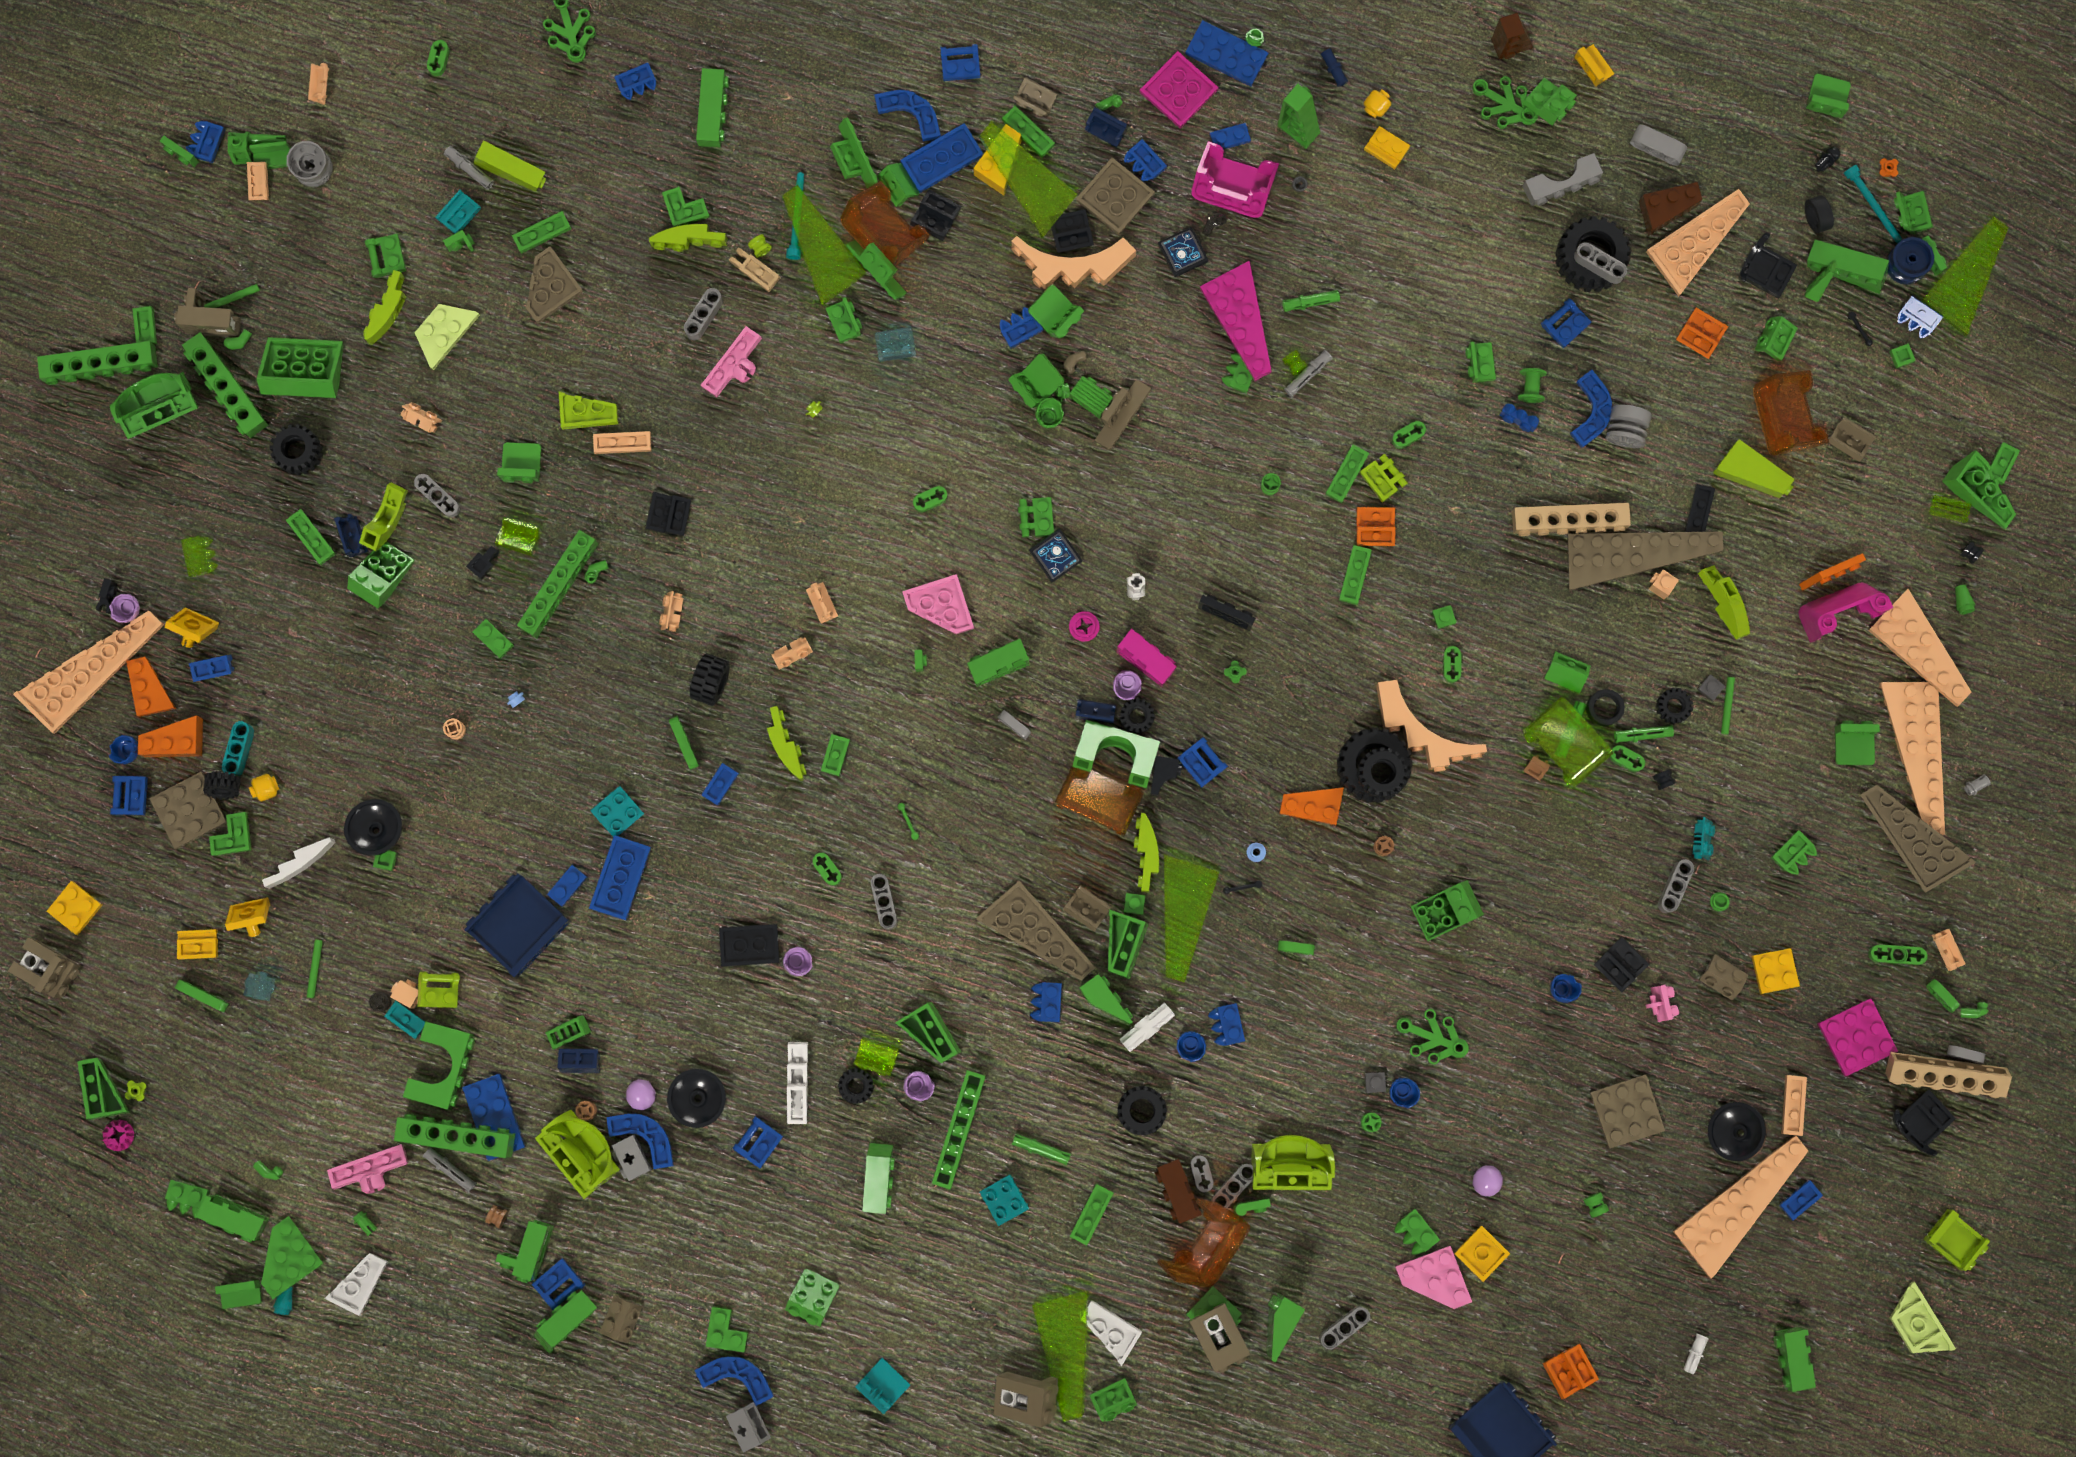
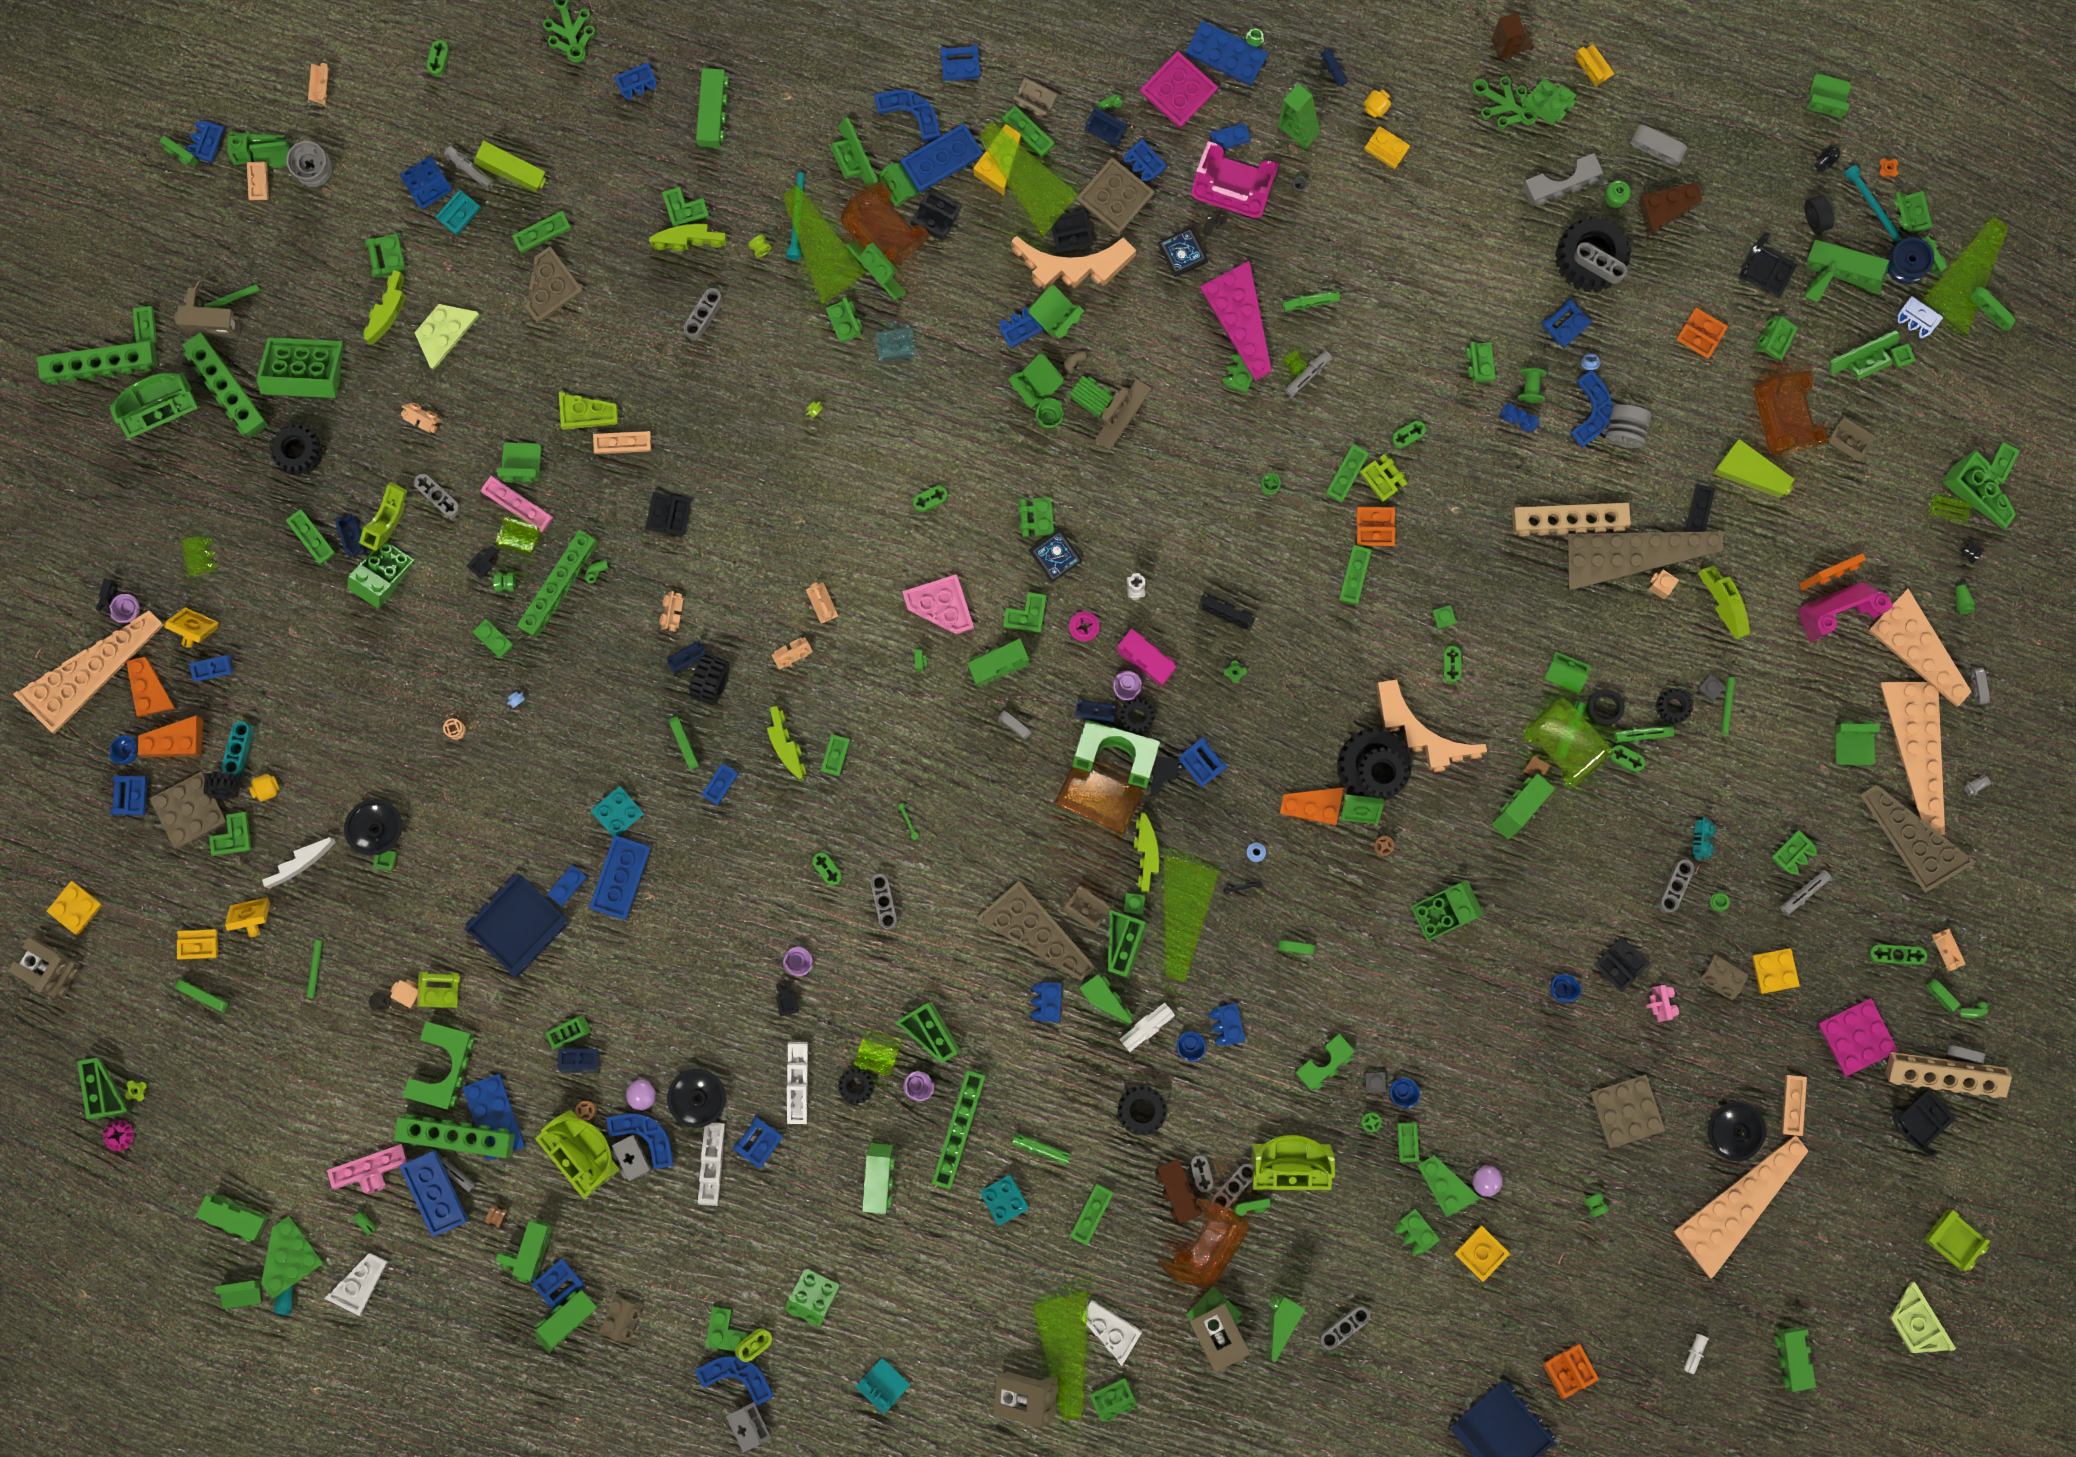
bright green plate [165,1180,210,1218] -> none
bright green arm [224,329,252,350] -> none
clear light blue brick [243,971,275,1002] -> none
bright green arm [253,1160,283,1180] -> none
teal plate [384,1001,425,1039] -> none
bright green bracket [443,230,475,252] -> none
bright pink plate [701,326,762,398] -> none
black plate [719,924,780,967] -> none
tan hinge [729,247,780,292] -> none
bright green plate [1055,383,1070,402] -> none
bright pink plate [1395,1246,1472,1309] -> none
bright green plant [1396,1009,1469,1065] -> none
light nougat wing [1646,189,1750,297] -> none
black wheel [1652,769,1677,790] -> none
blue plate [1779,1180,1823,1221] -> none
black hinge [1848,312,1873,346] -> none
none -> blue plate [399,1150,469,1237]
none -> blue bracket [400,156,453,210]
none -> bright pink tile [480,476,554,533]
none -> bright green wheel [493,573,516,592]
none -> dark blue hinge [665,640,706,675]
none -> white slope [698,1123,725,1206]
none -> lime plate [735,1328,772,1362]
none -> black plate [776,981,799,1017]
none -> bright green plate [1003,592,1047,633]
none -> bright green arch [1295,1034,1355,1091]
none -> bright green plate [1340,795,1384,824]
none -> bright green plate [1397,1122,1419,1162]
none -> bright green wing [1417,1156,1480,1217]
none -> bright green wedge [1491,773,1555,840]
none -> light blue plate [1581,353,1600,370]
none -> bright green head [1604,180,1631,208]
none -> light grey pin [1780,870,1832,916]
none -> bright green bracket [1829,330,1899,380]
none -> bright green beam [1970,287,2016,330]
none -> light grey beam [1971,668,1990,705]

